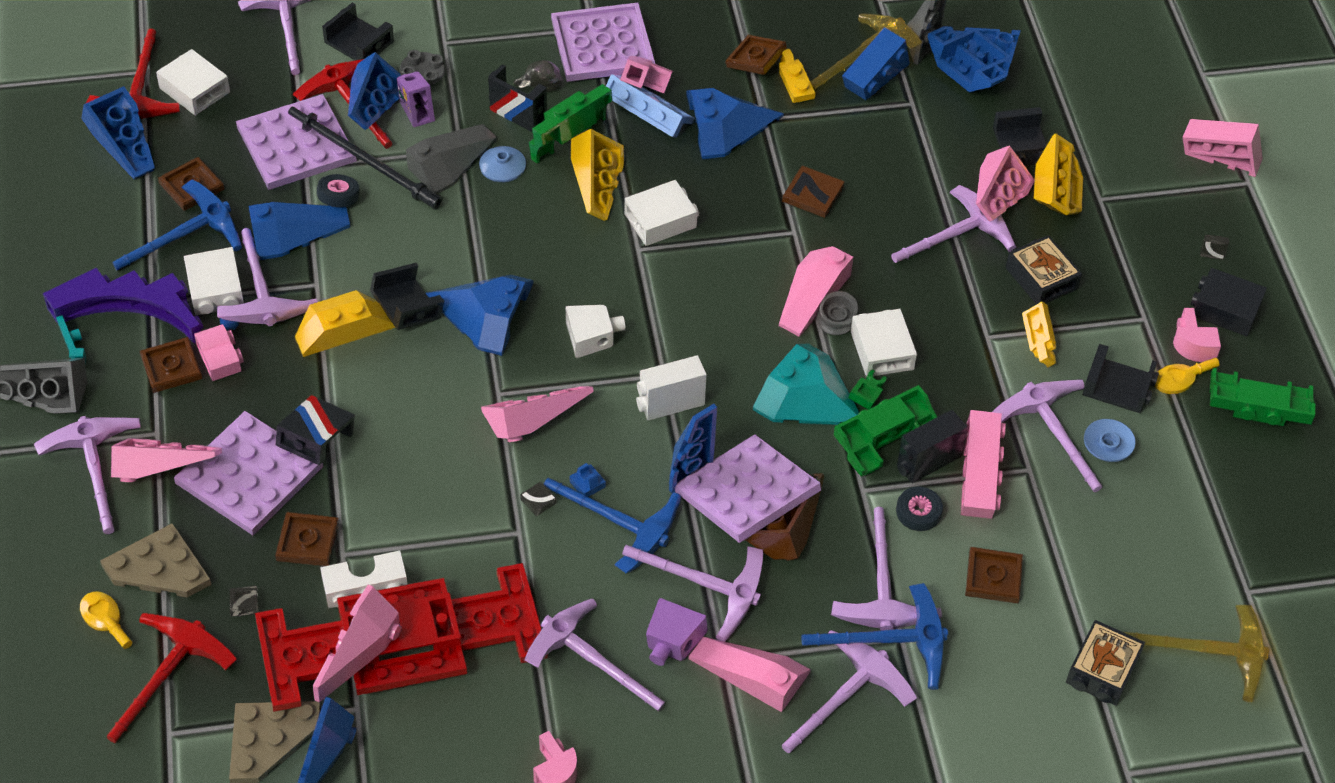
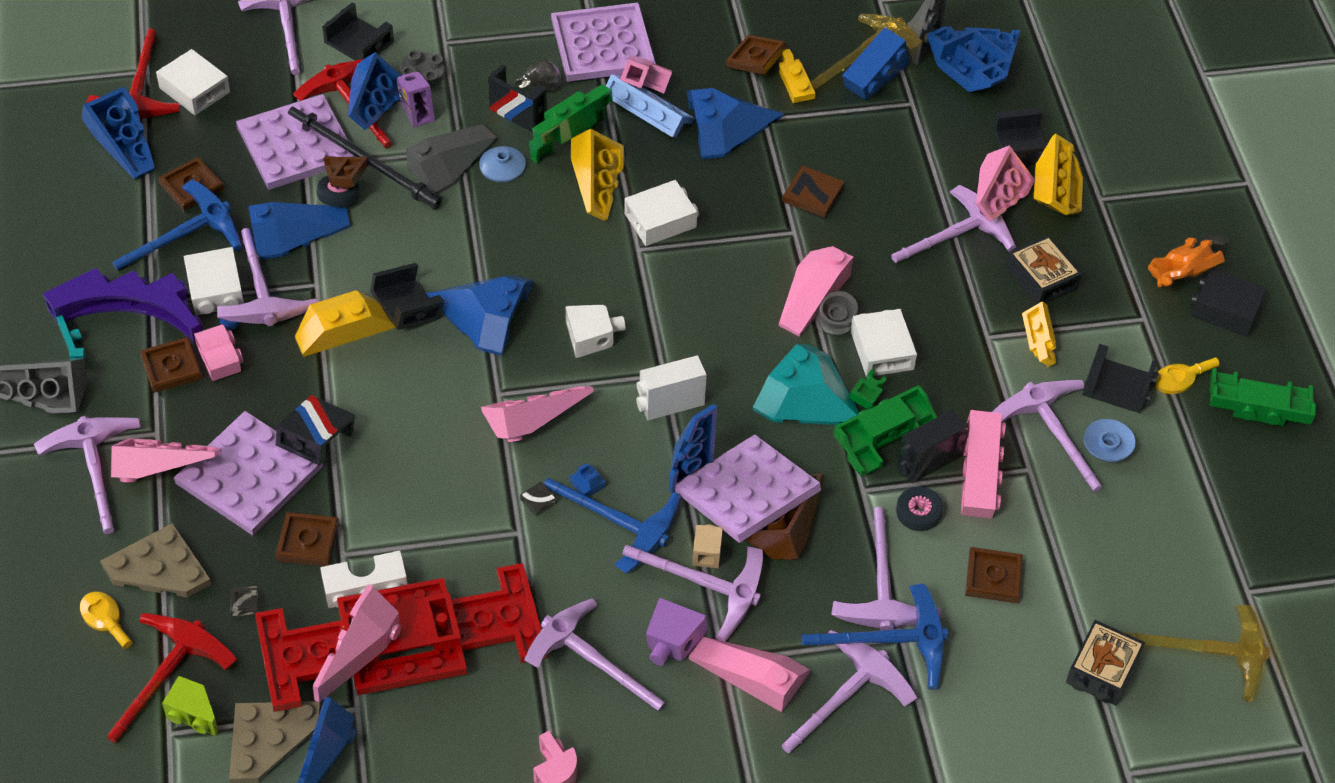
bright pink brick [1173,308,1221,362] -> none
bright pink wedge [1183,119,1263,177] -> none
none -> lime slope [162,676,219,736]
none -> reddish brown wing [324,156,369,189]
none -> tan brick [692,524,723,568]
none -> orange animal [1148,238,1225,287]

